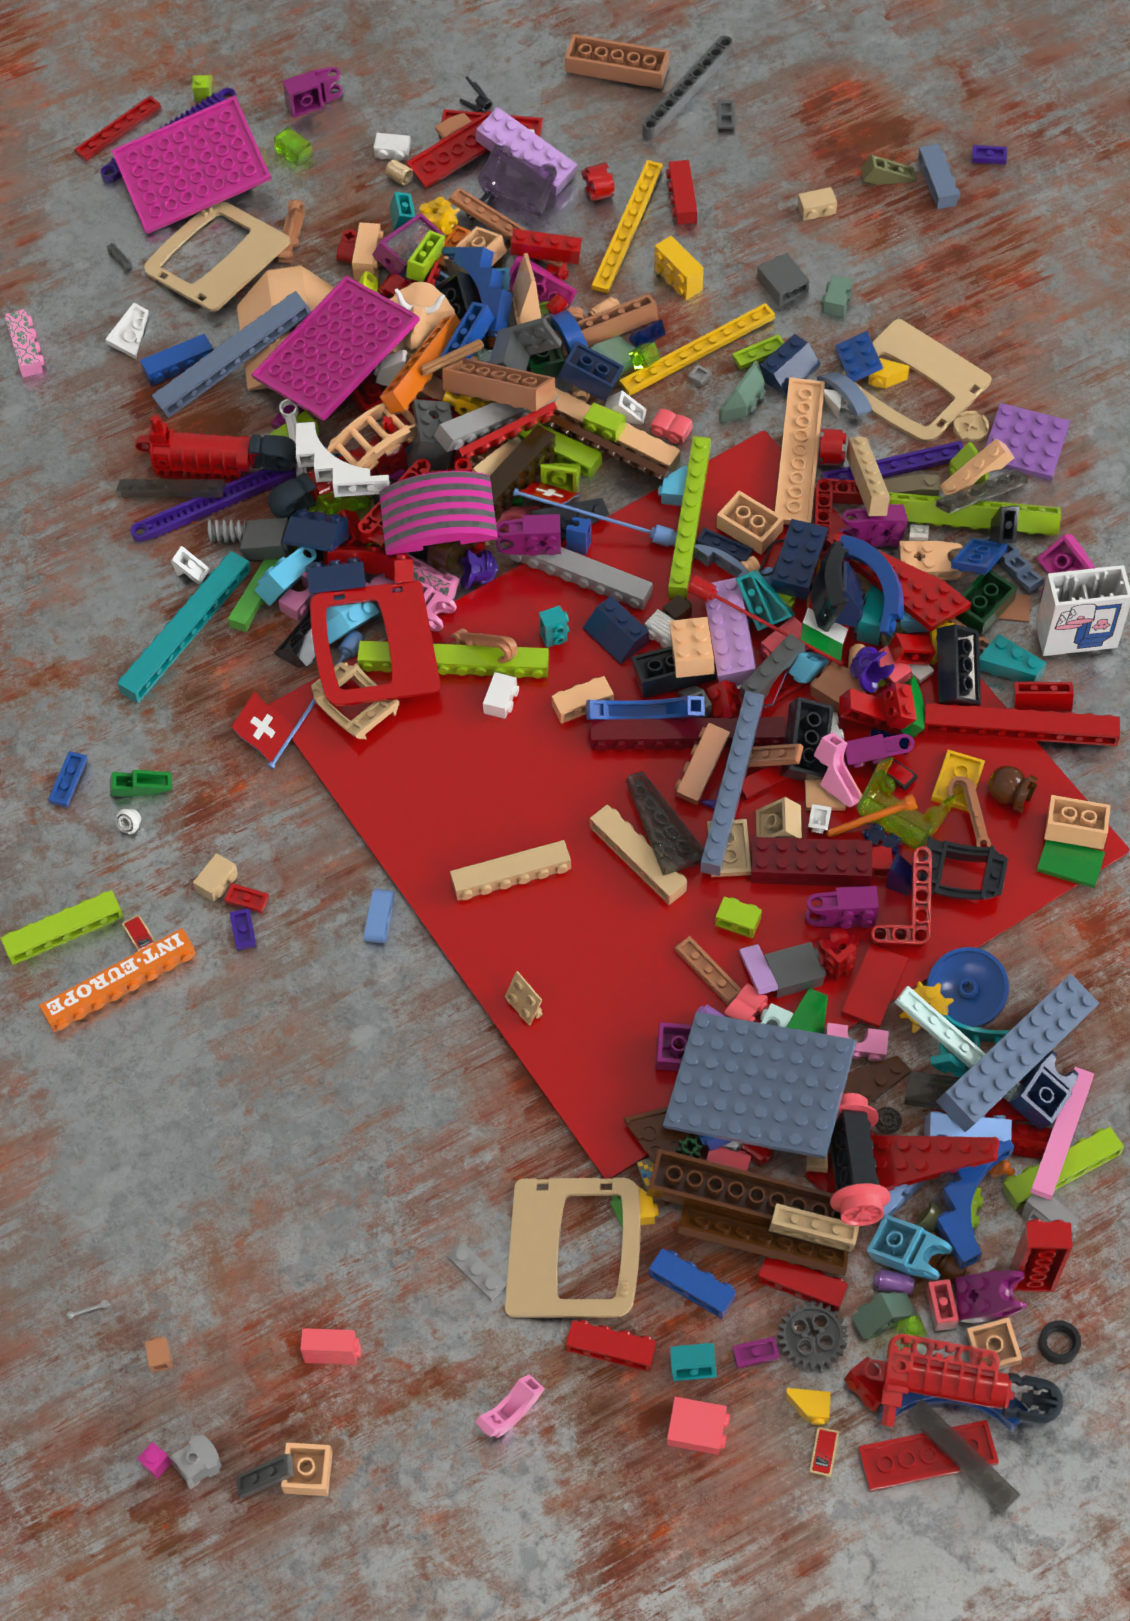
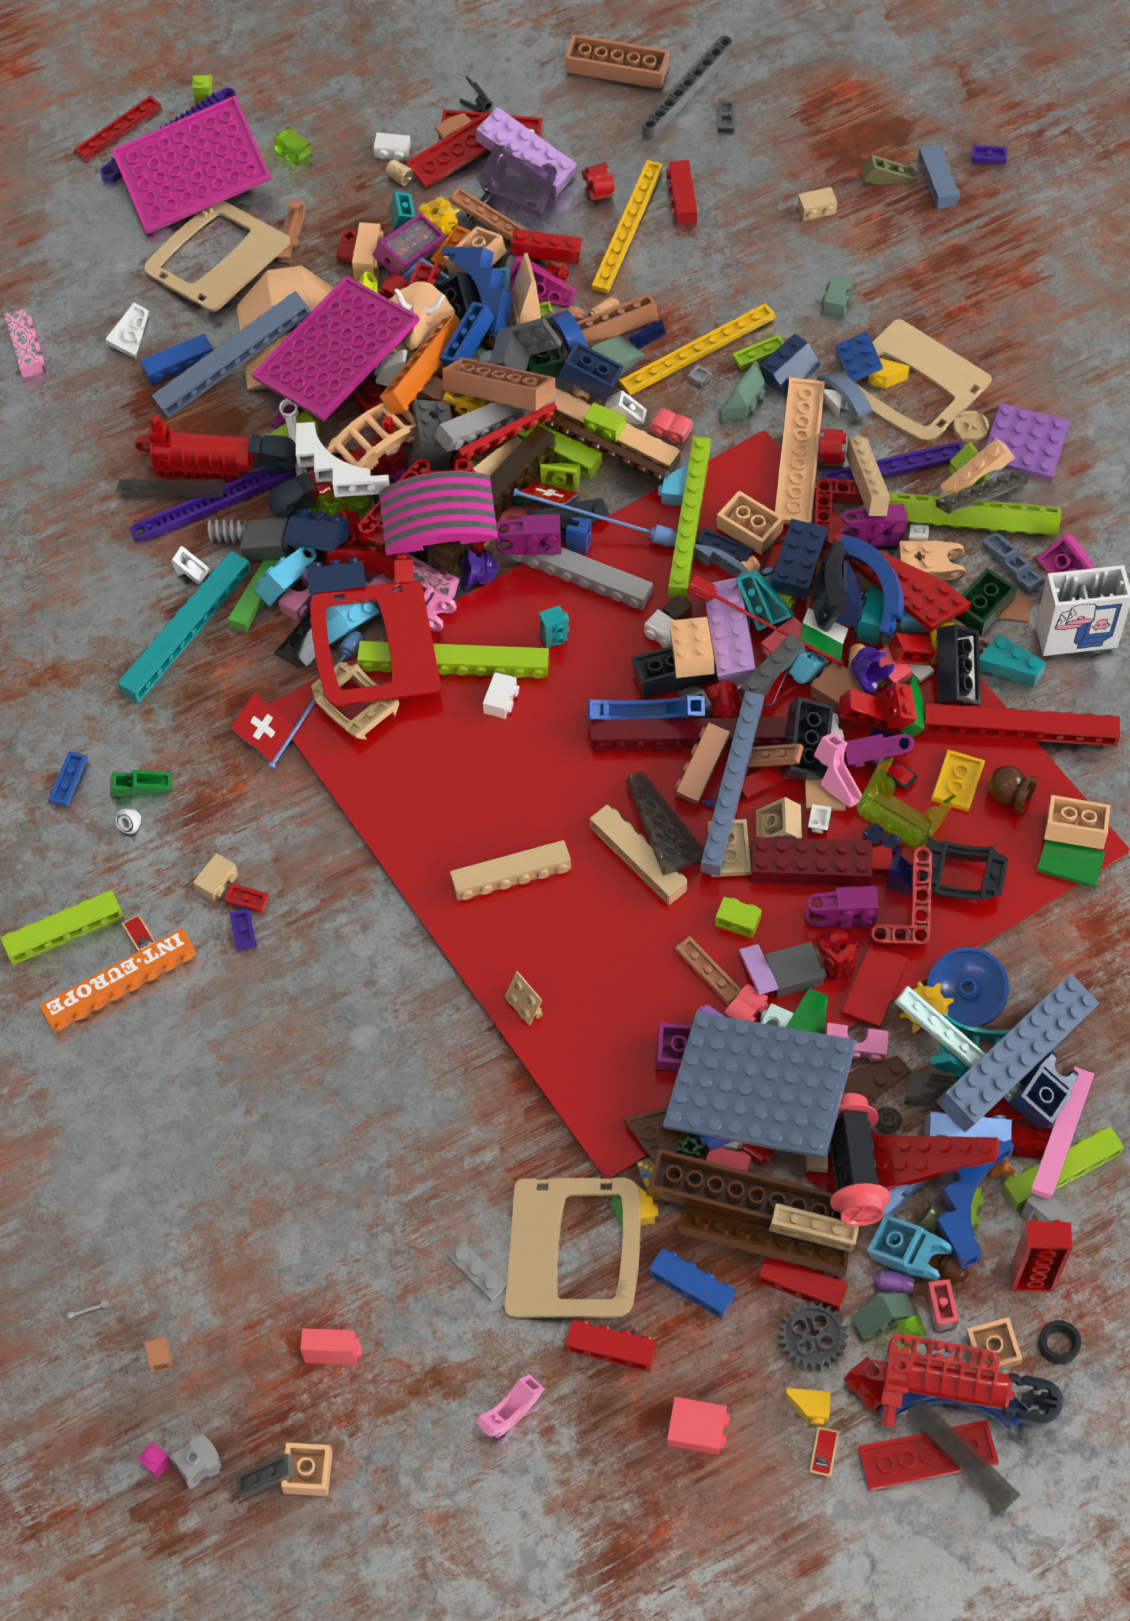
dark grey axle [107,243,132,270] -> none
magenta brick [282,67,343,118] -> none
medium blue beam [364,888,394,944] -> none
lime brick [406,230,445,282] -> none
medium nougat axle [420,339,484,376] -> none
nougat piece [450,628,518,663] -> none
red piece [545,292,571,315] -> none
light nougat brick [552,676,614,724] -> none
dark blue slope [583,596,649,665] -> none
clear neon green brick [629,342,661,369] -> none
yellow brick [654,236,704,300] -> none
teal brick [670,1343,717,1381] -> none
magenta plate [732,1337,780,1369] -> none
dark grey brick [757,253,810,306] -> none
orange piece [826,794,918,837] -> none
dark tan wedge [883,470,940,496] -> none
nougat piece [948,776,991,847] -> none
blue plate [951,538,1007,575] -> none
magenta brick [956,1271,1026,1324] -> none
black slope [990,506,1019,544] -> none
red brick [1013,682,1074,713] -> none

